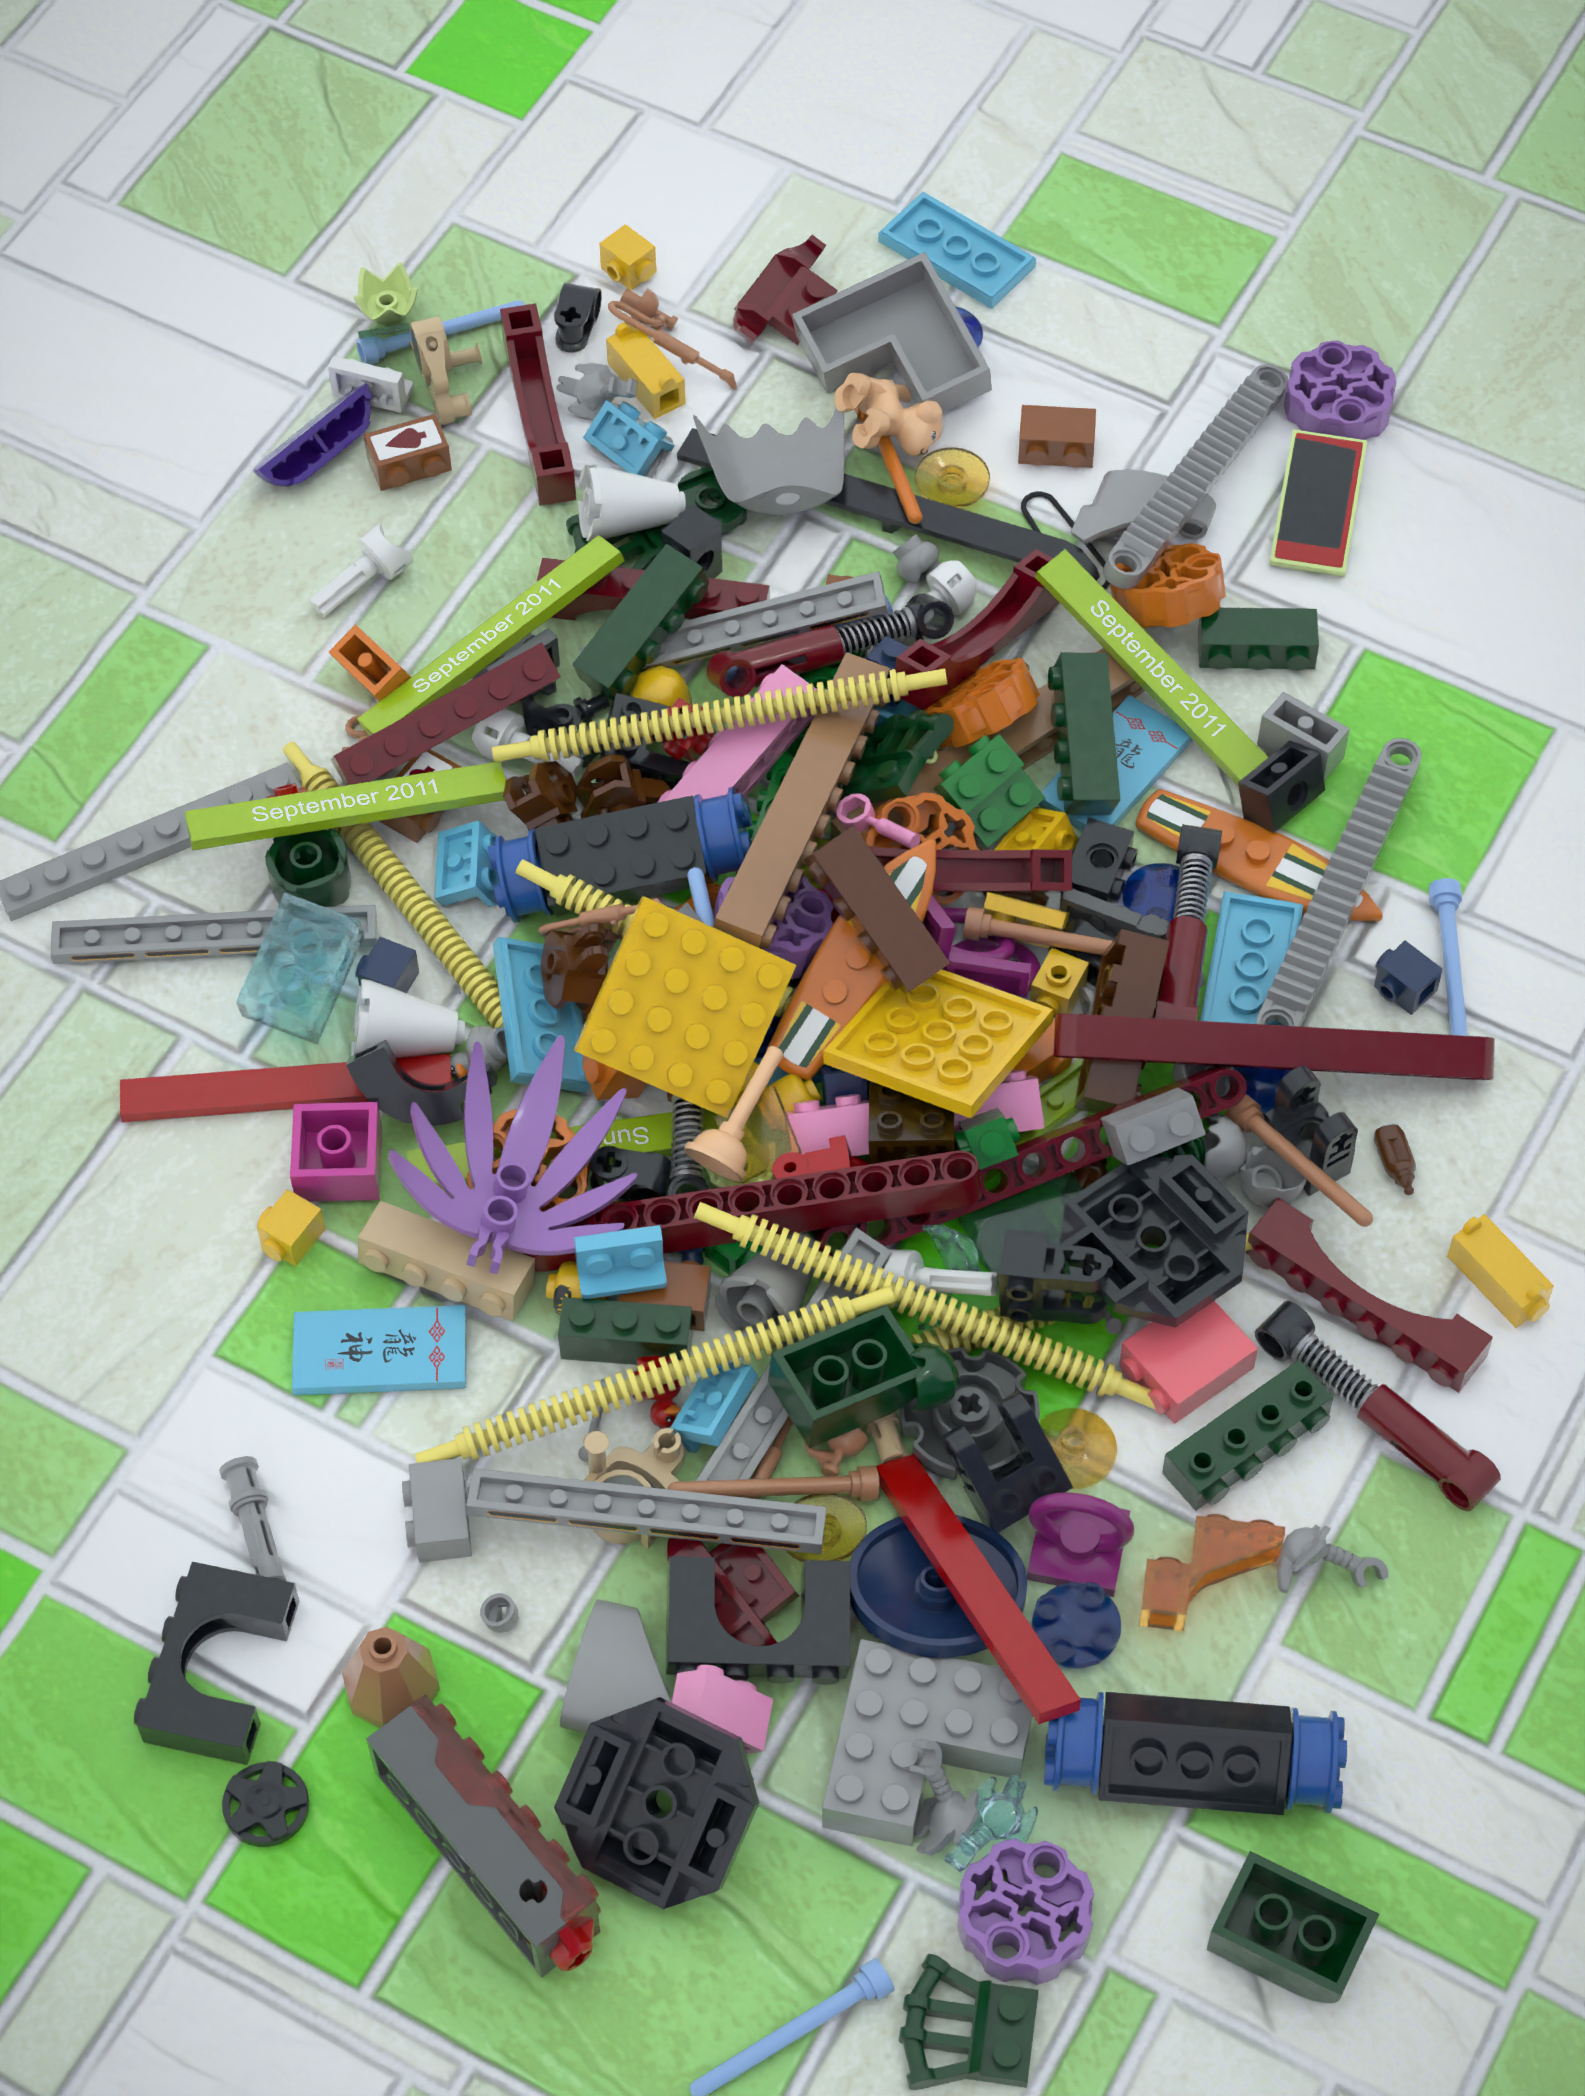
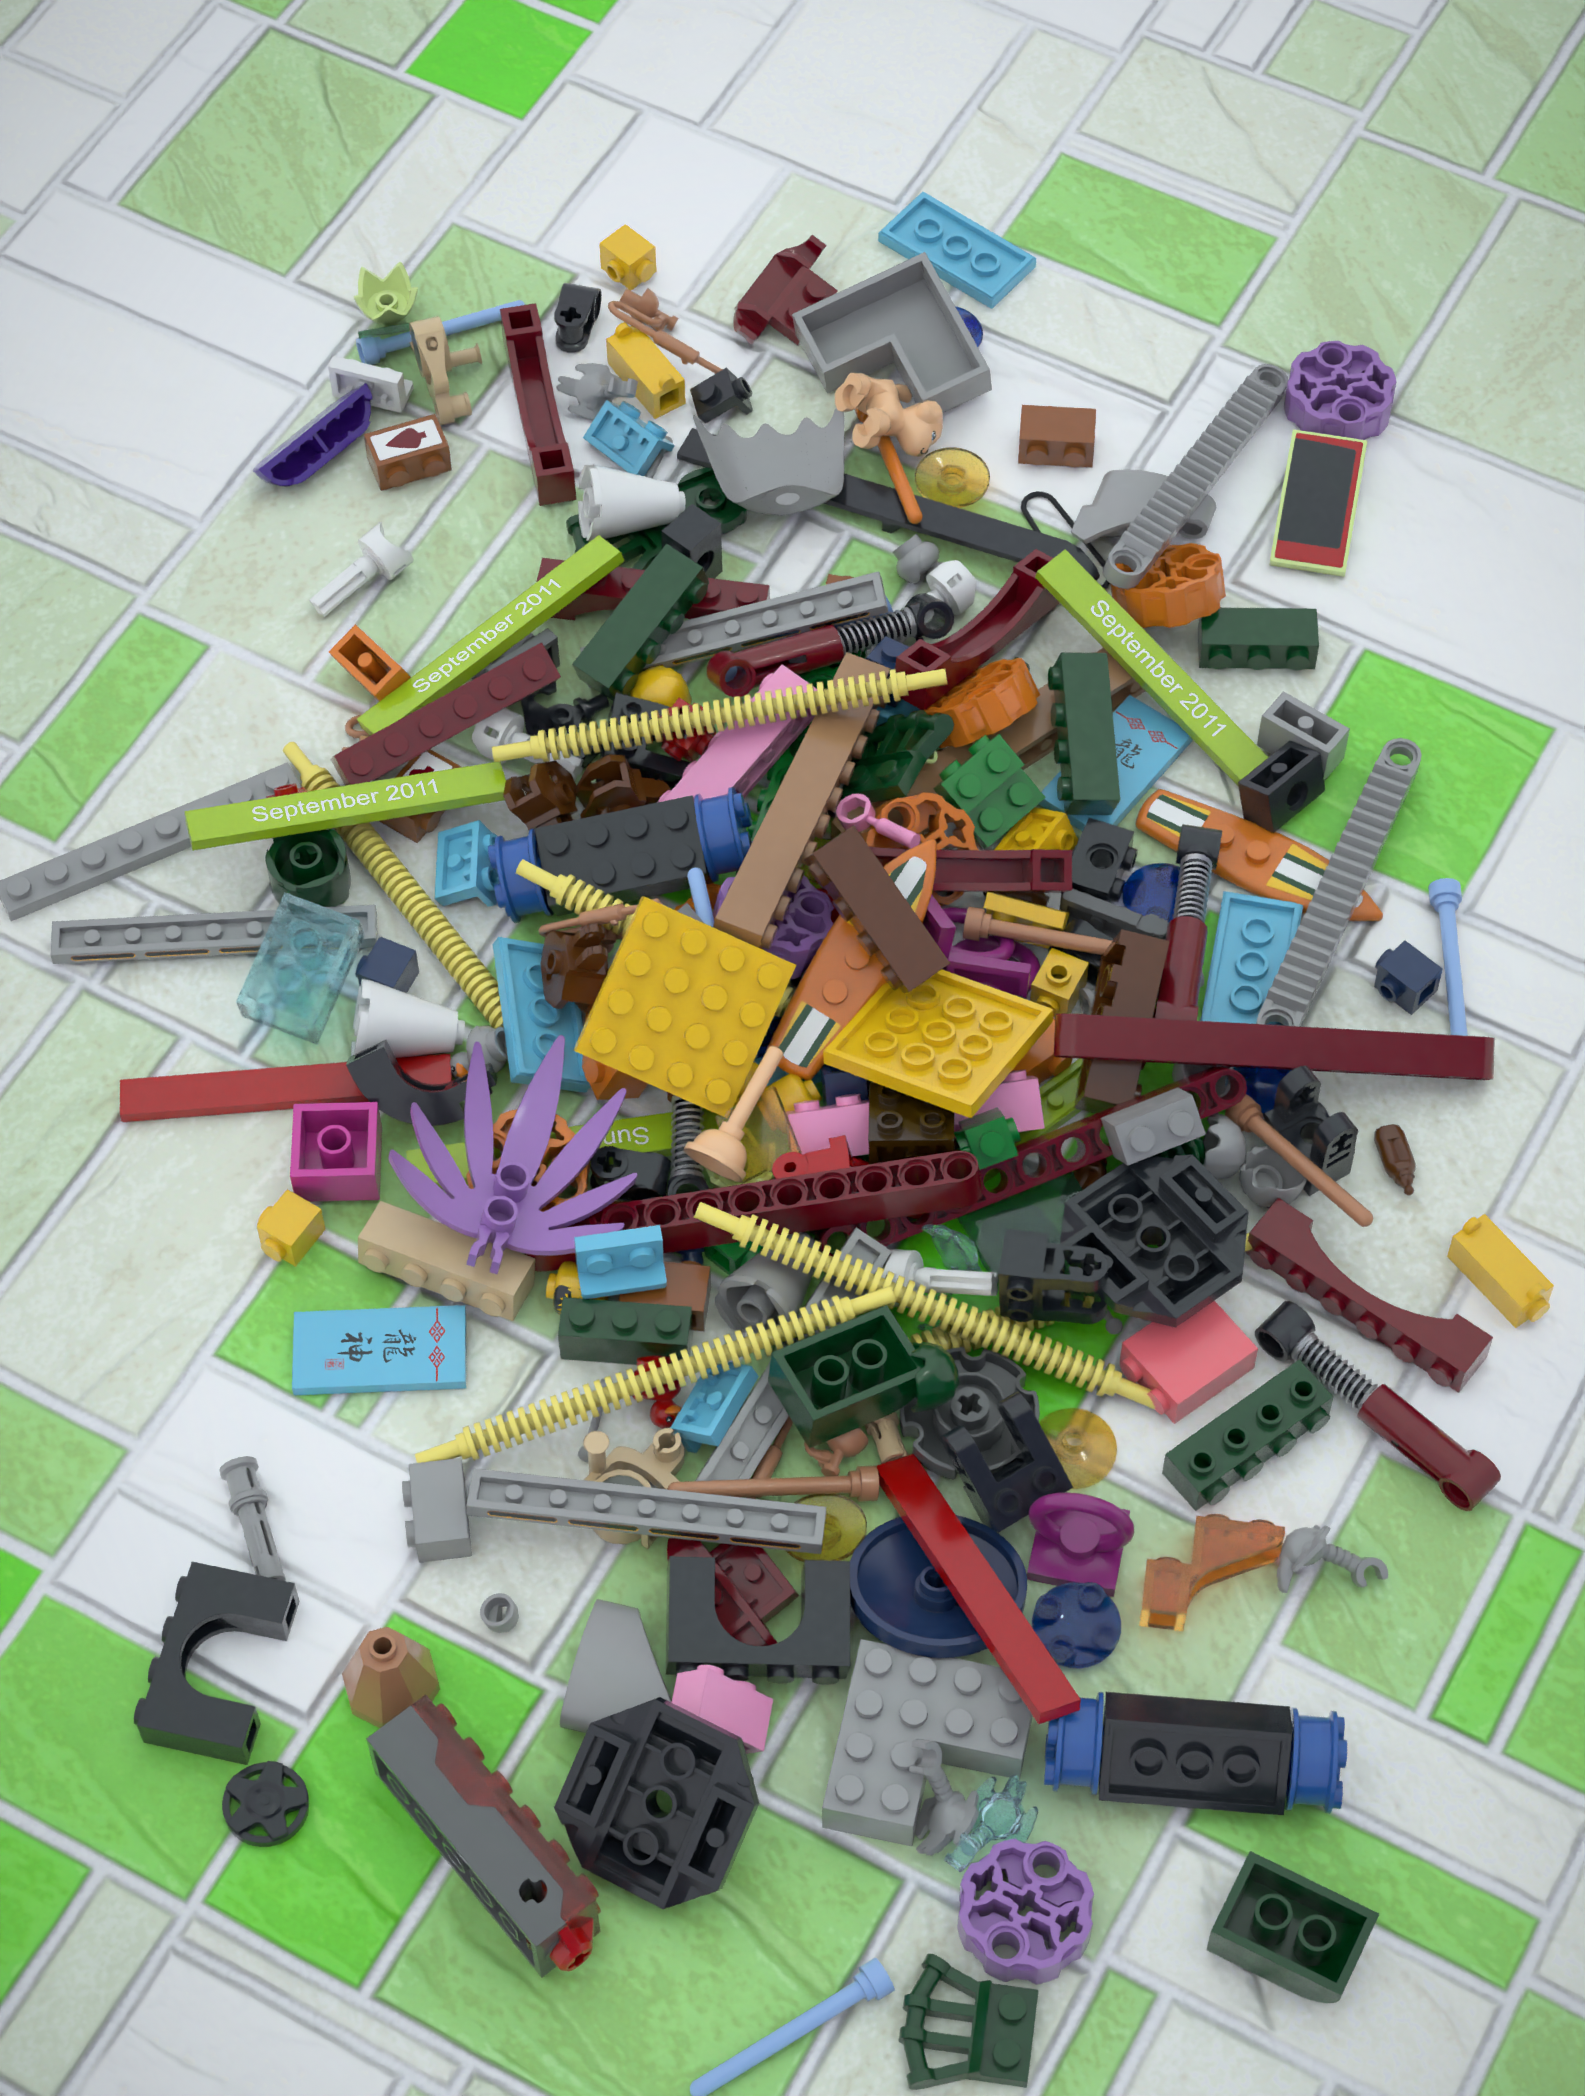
none -> black bracket [690,367,753,424]

